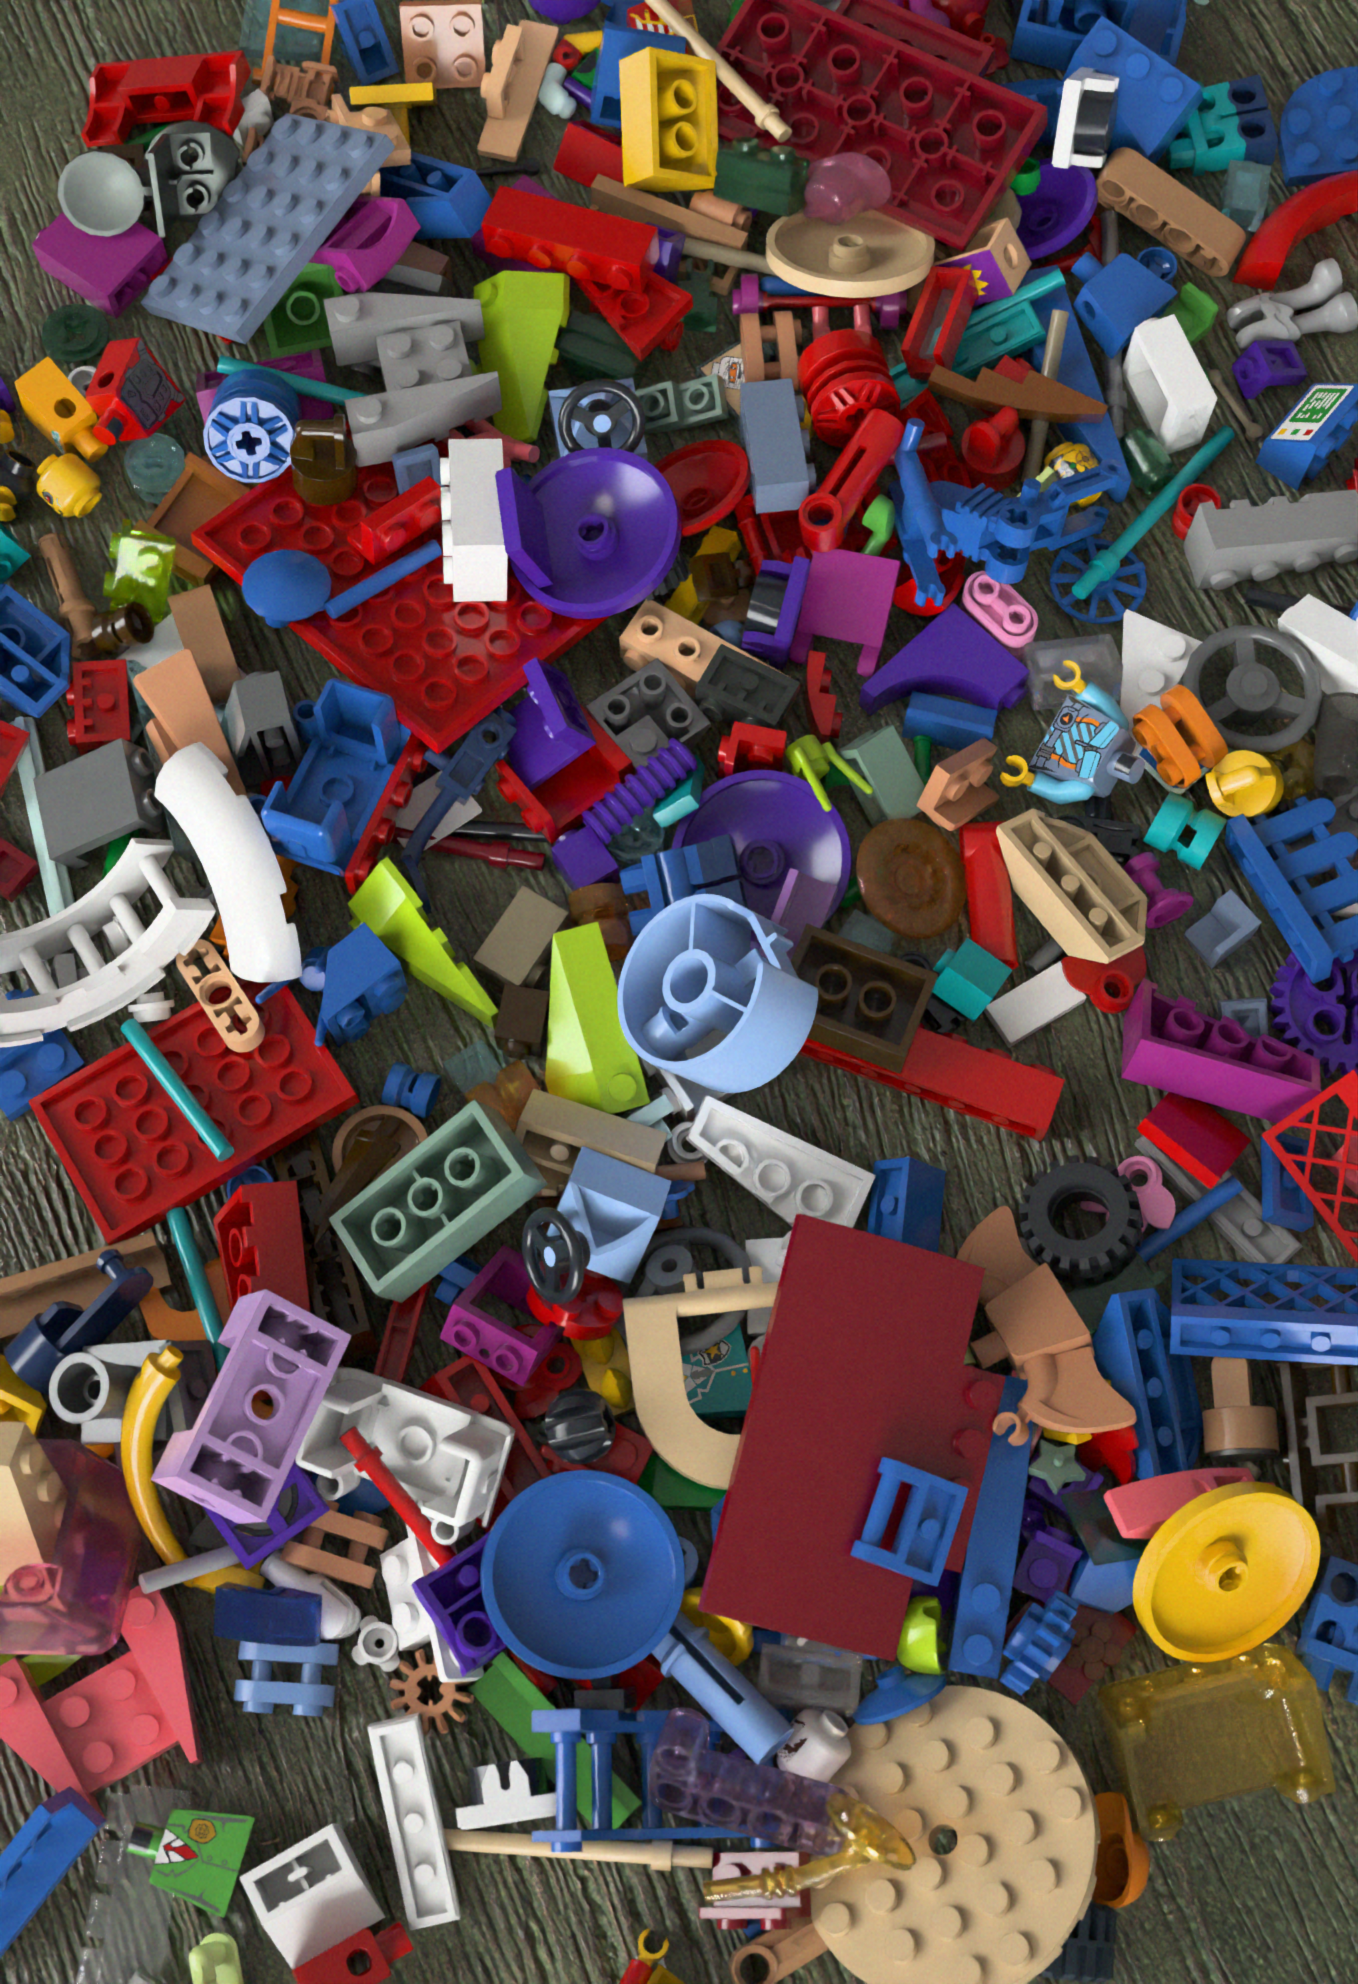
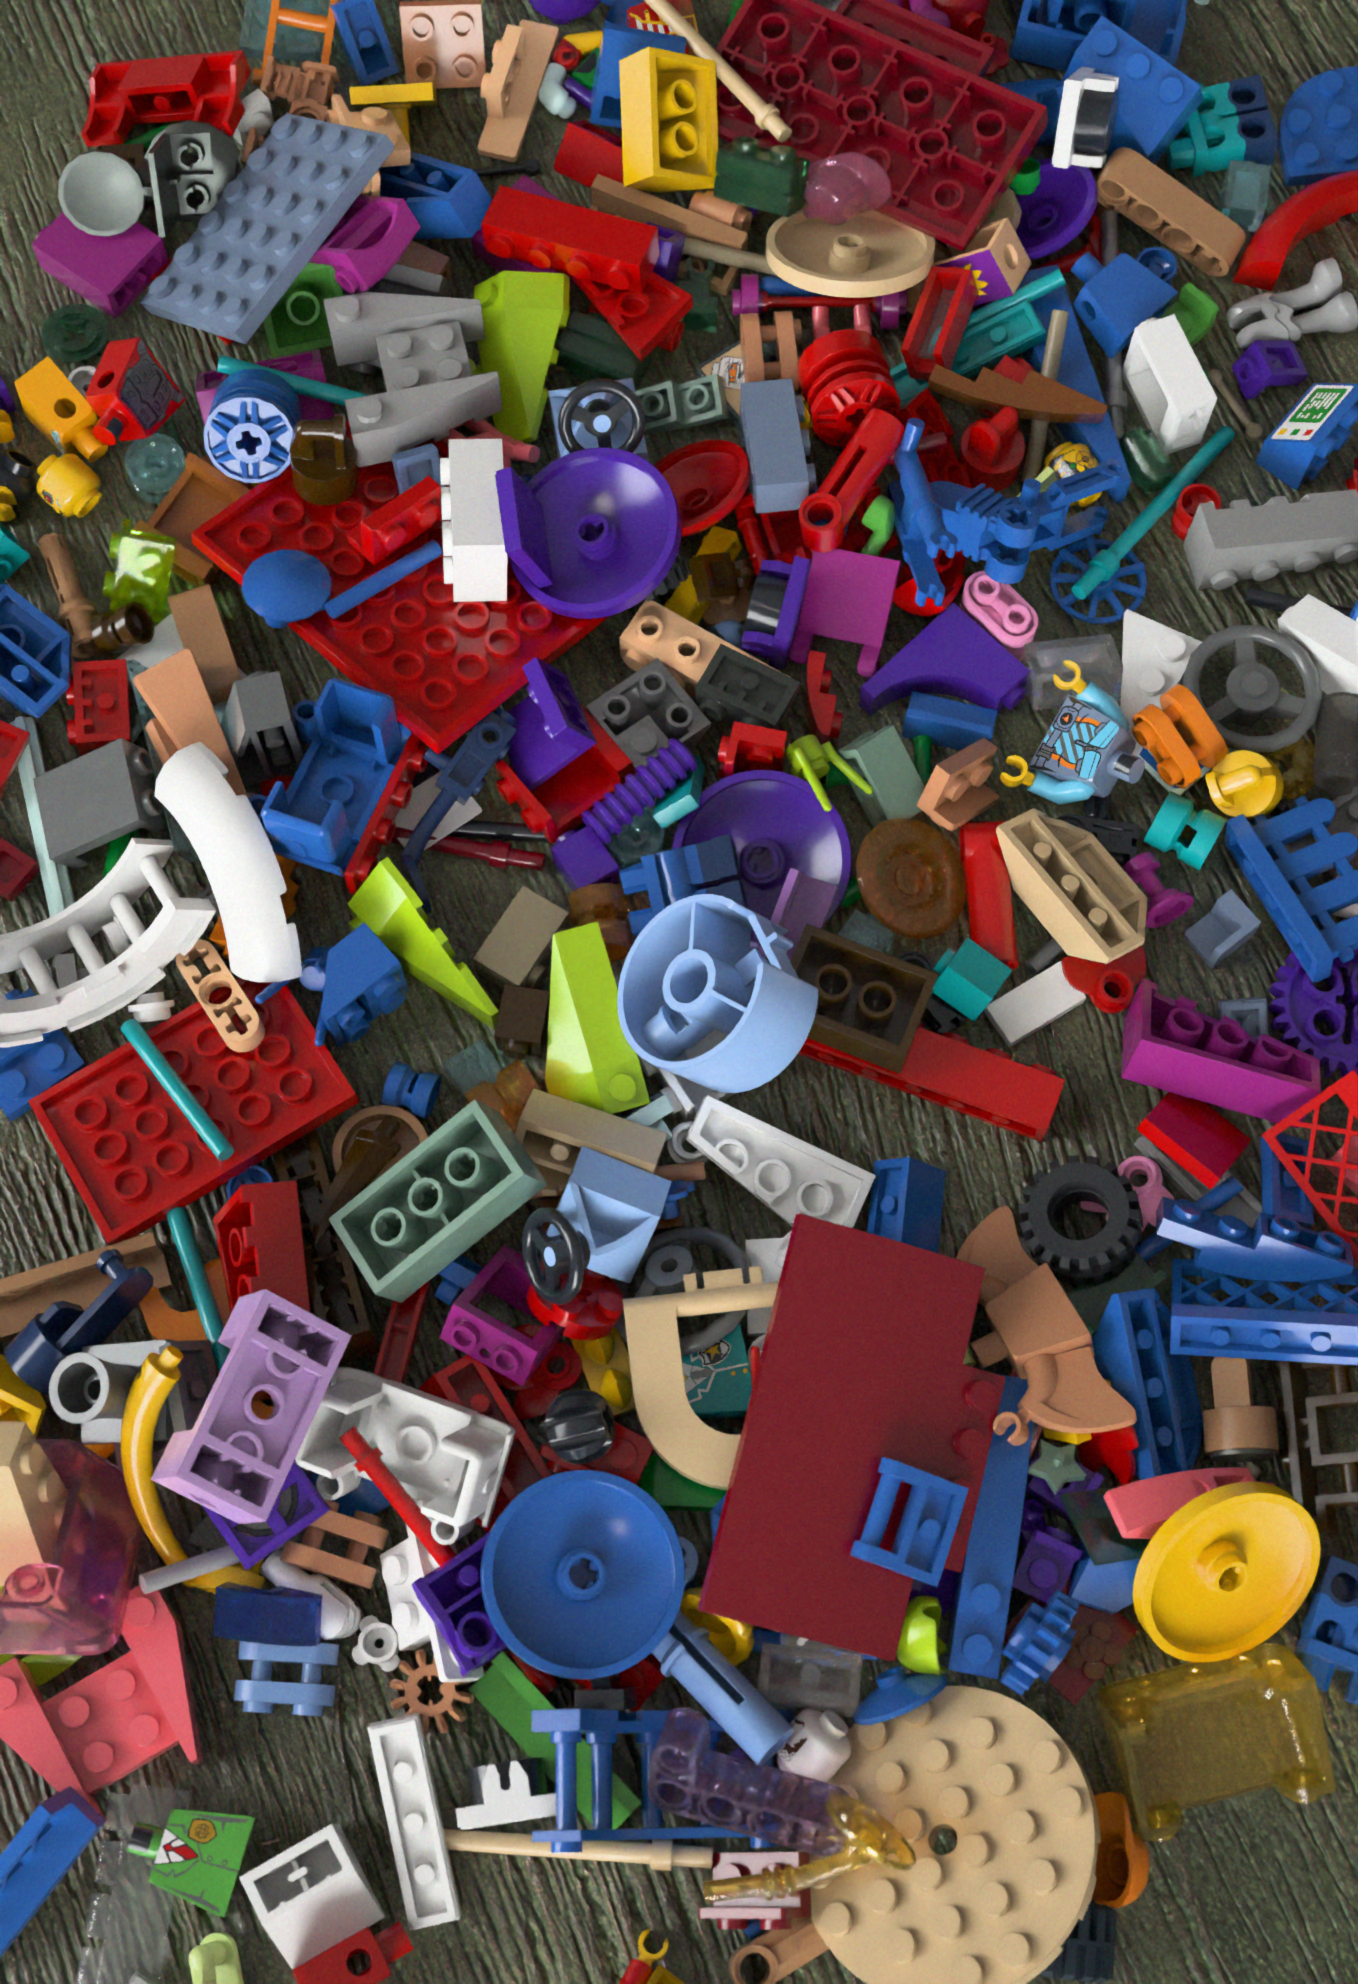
none -> blue slope [1156,1196,1354,1282]

